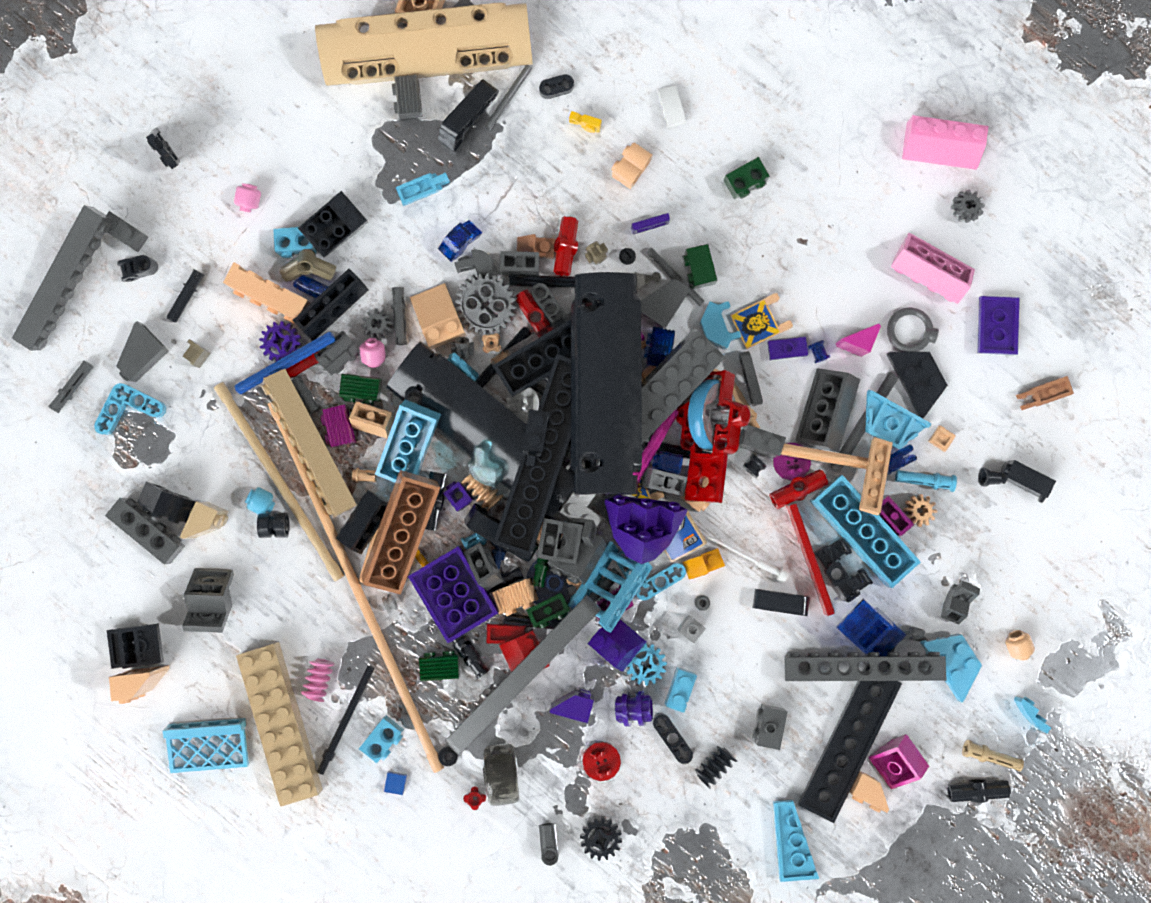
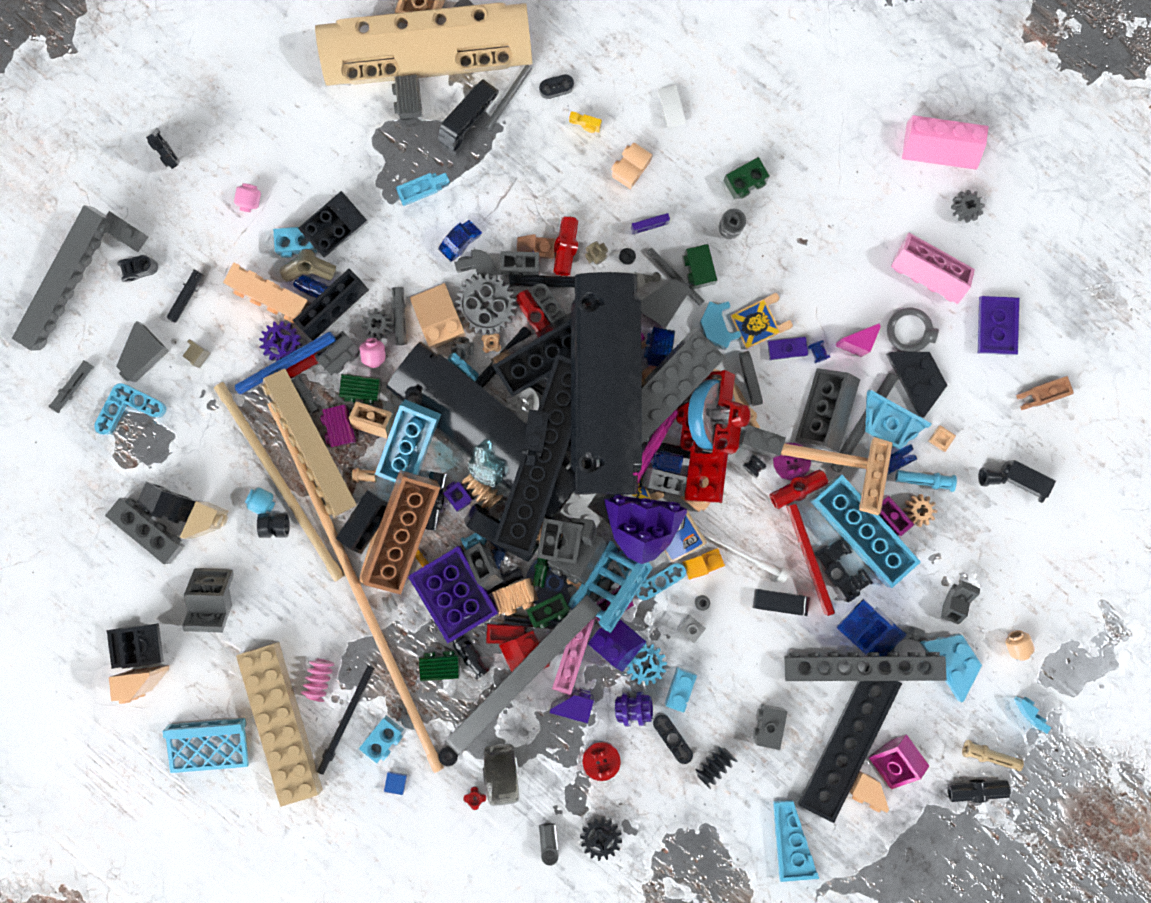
none -> bright pink piece [552,619,595,695]
none -> dark grey wheel [718,208,746,239]

